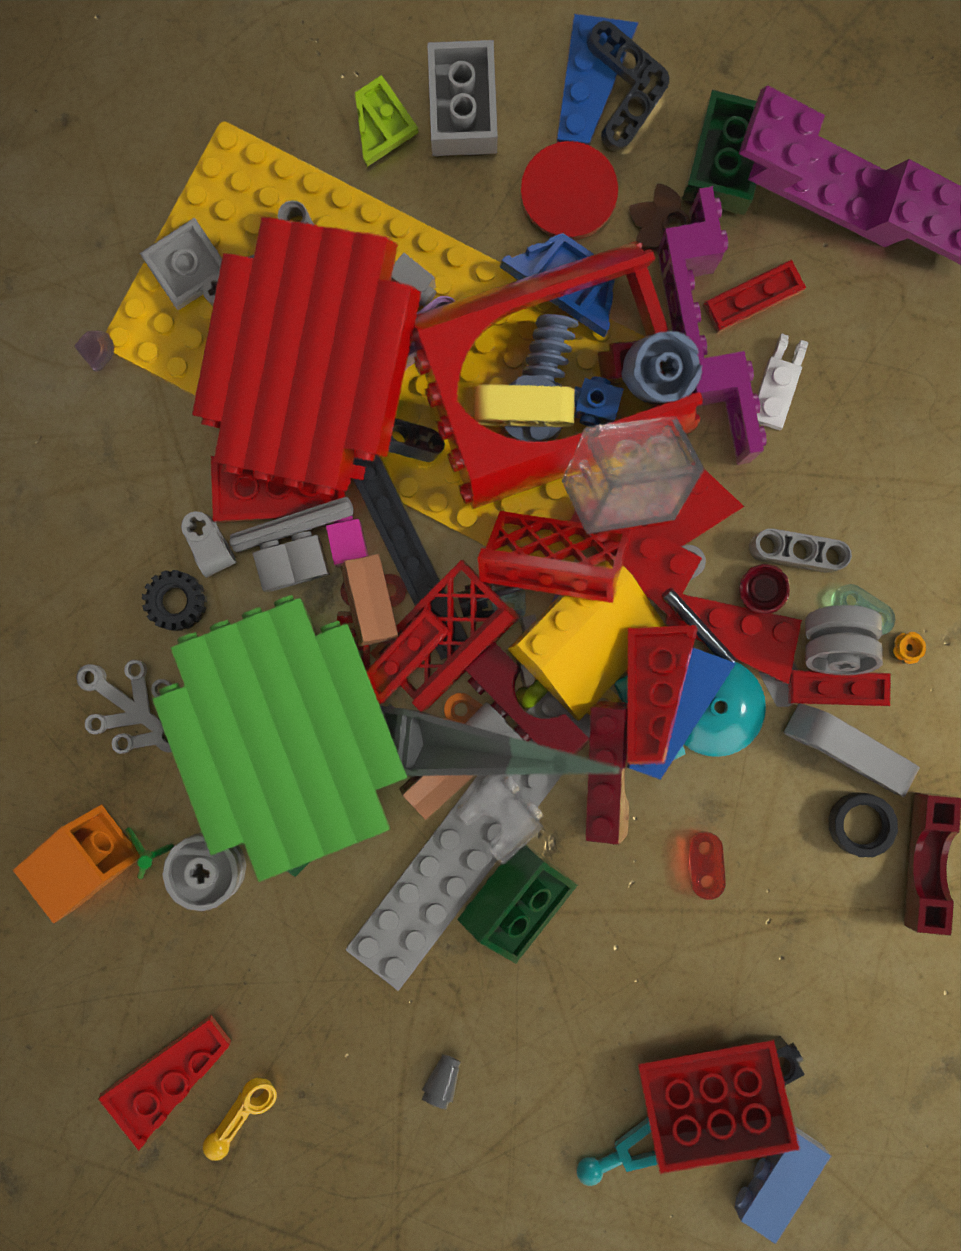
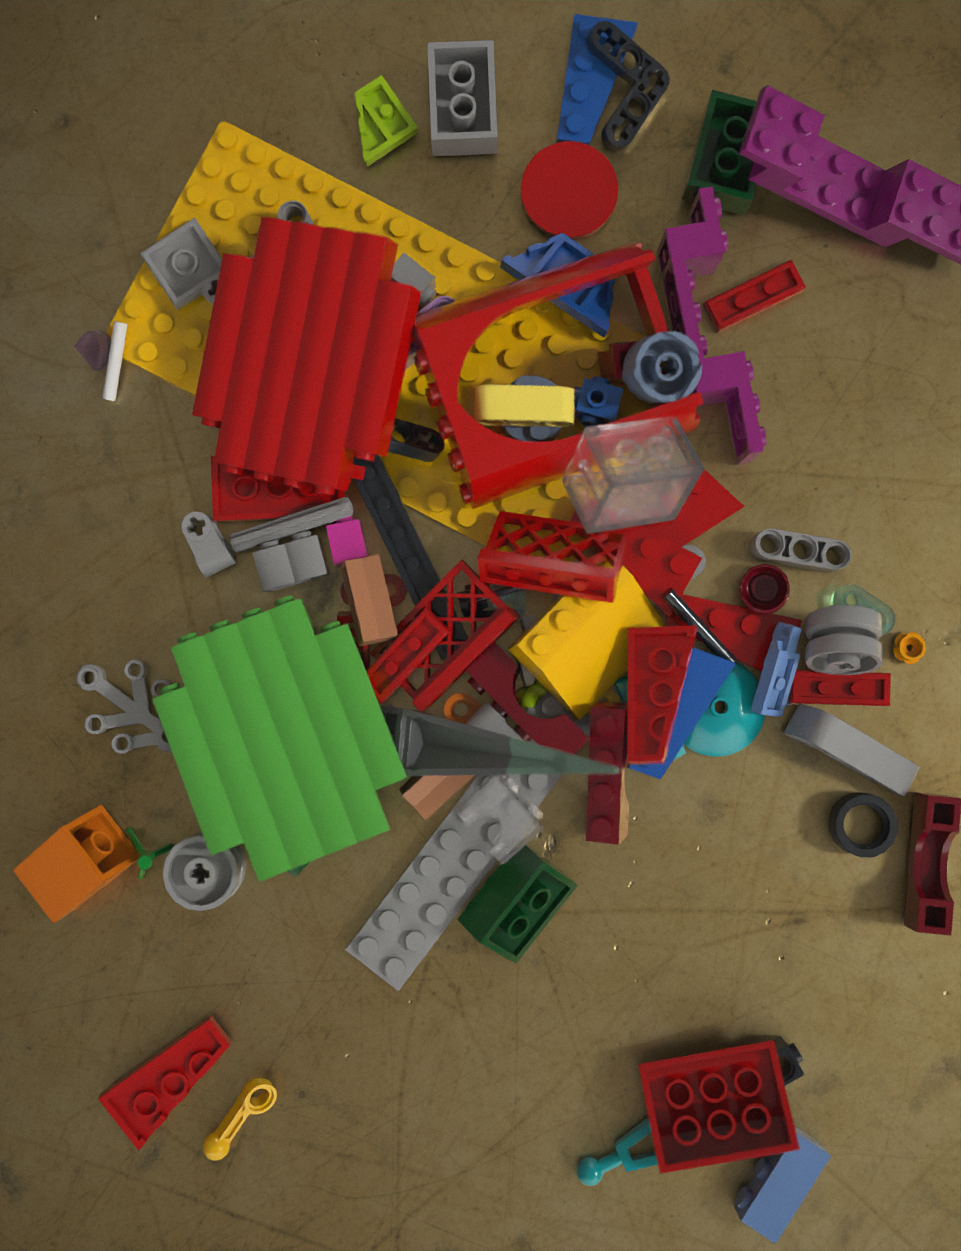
black tyre [142,570,207,631] -> none
dark grey cone [422,1054,461,1110] -> none
sand blue piece [522,314,578,387] -> none
reddish brown plate [629,183,691,248] -> none
clear red plate [688,831,726,900] -> none
white hinge [757,333,808,430] -> none
none -> white piece [102,321,128,401]
none -> medium blue hinge [751,622,802,717]

